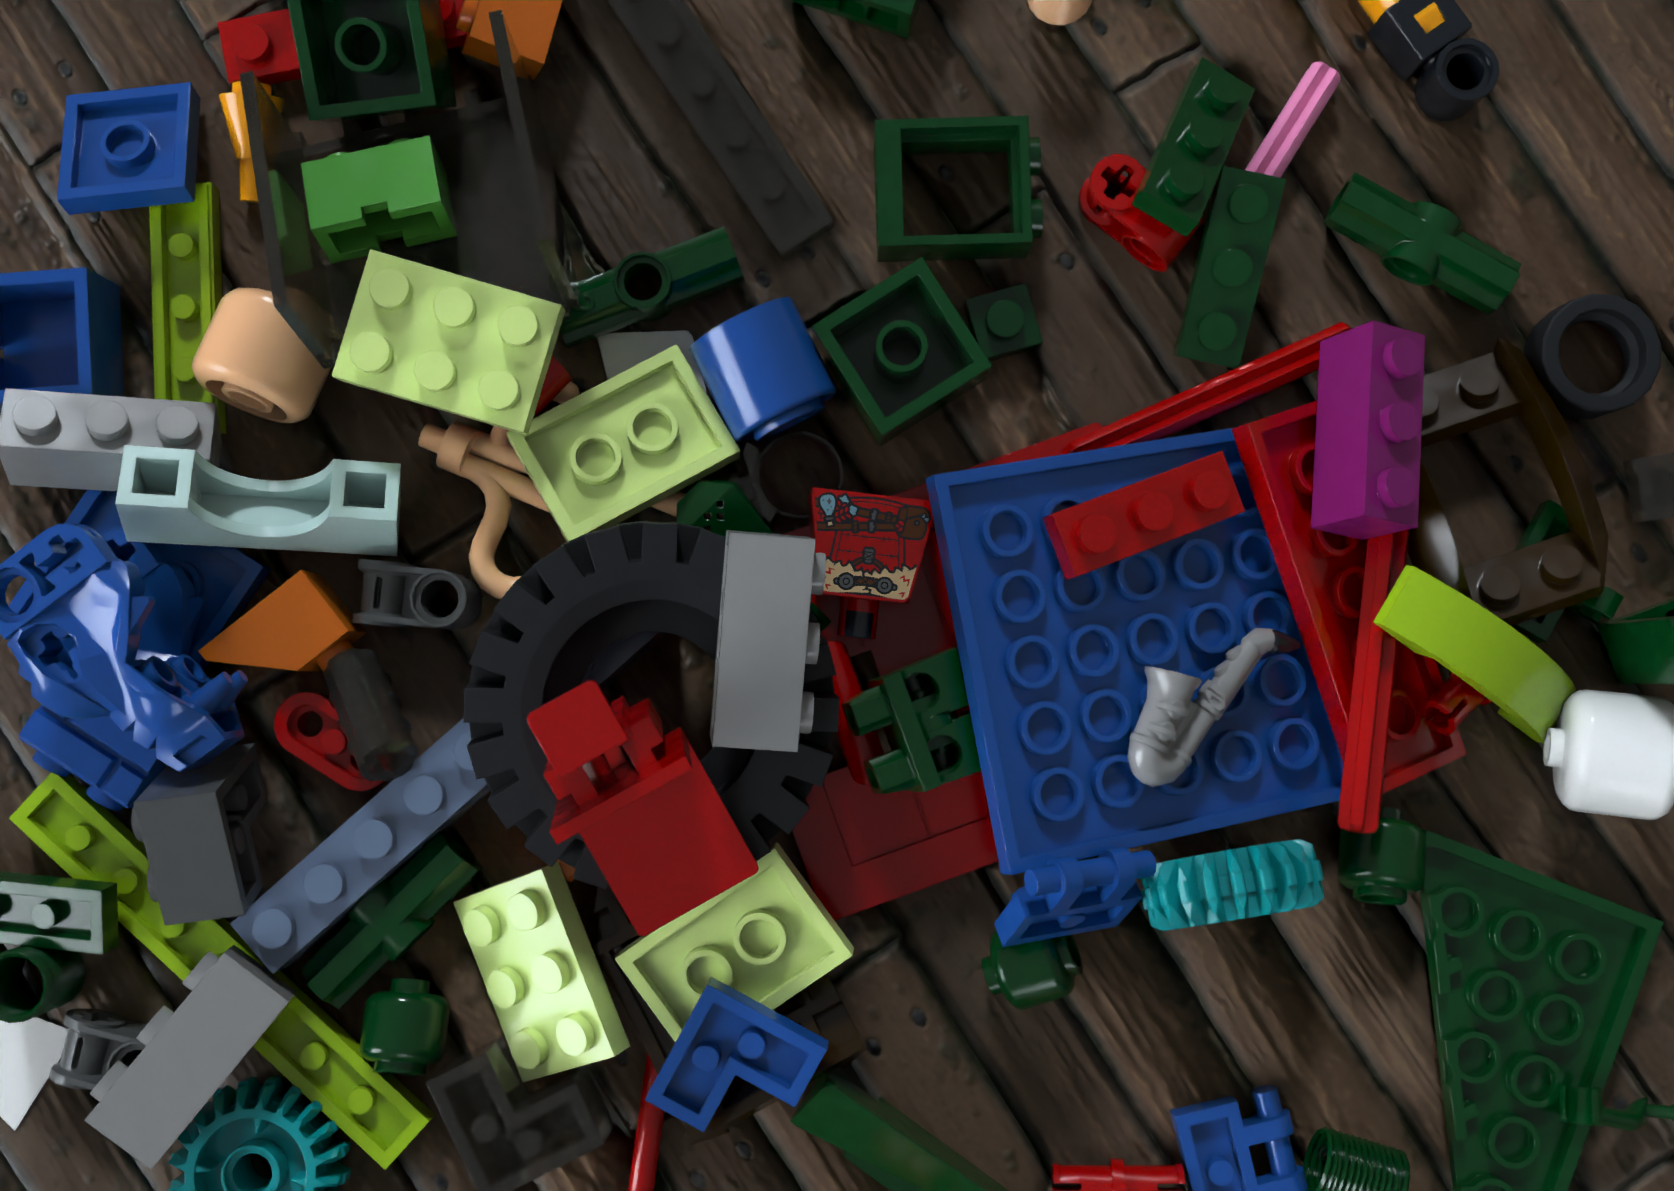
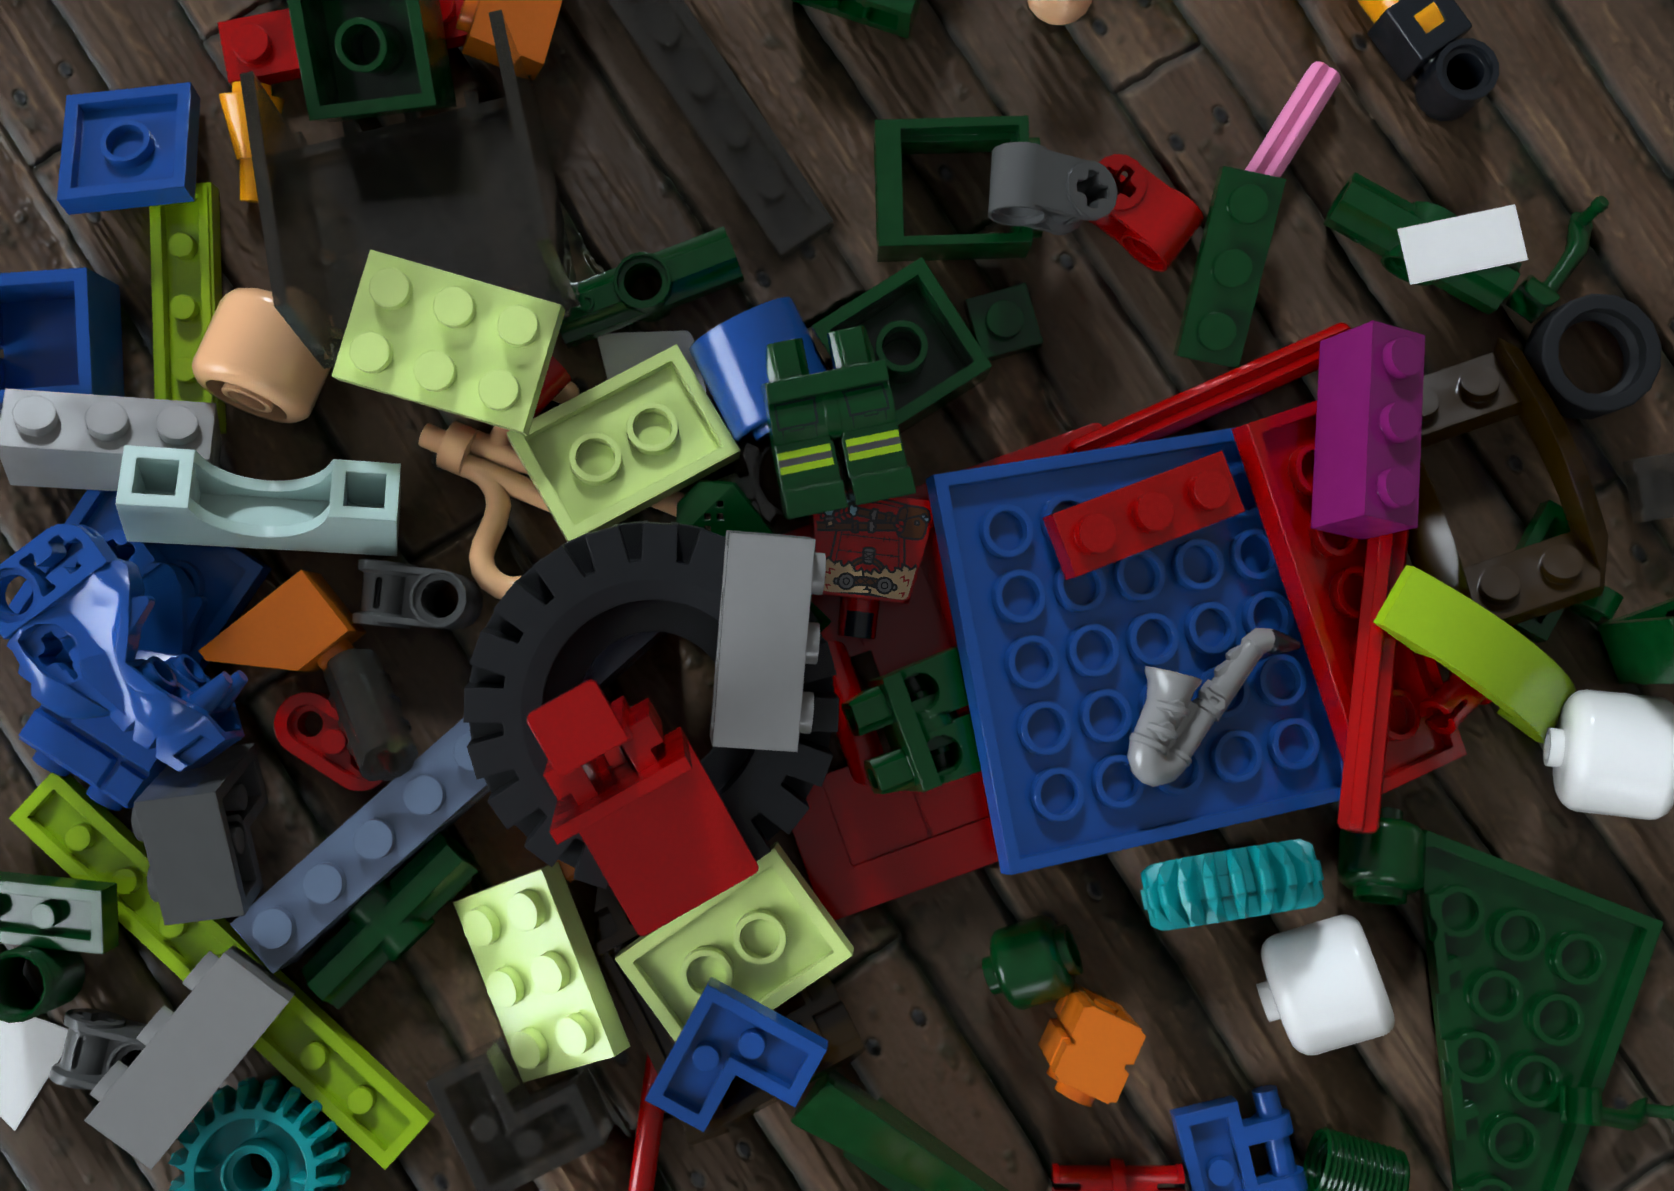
bright green brick [301,135,457,264] -> none
dark green head [360,978,450,1075] -> none
blue plate [994,847,1156,947] -> none
dark green plate [1131,57,1255,237] -> none
none -> dark green hips [761,325,916,520]
none -> dark grey piece [988,142,1117,235]
none -> orange brick [1038,983,1146,1107]
none -> white head [1256,914,1395,1055]
none -> white sticker [1397,204,1528,285]
none -> dark green piece [1506,196,1609,324]

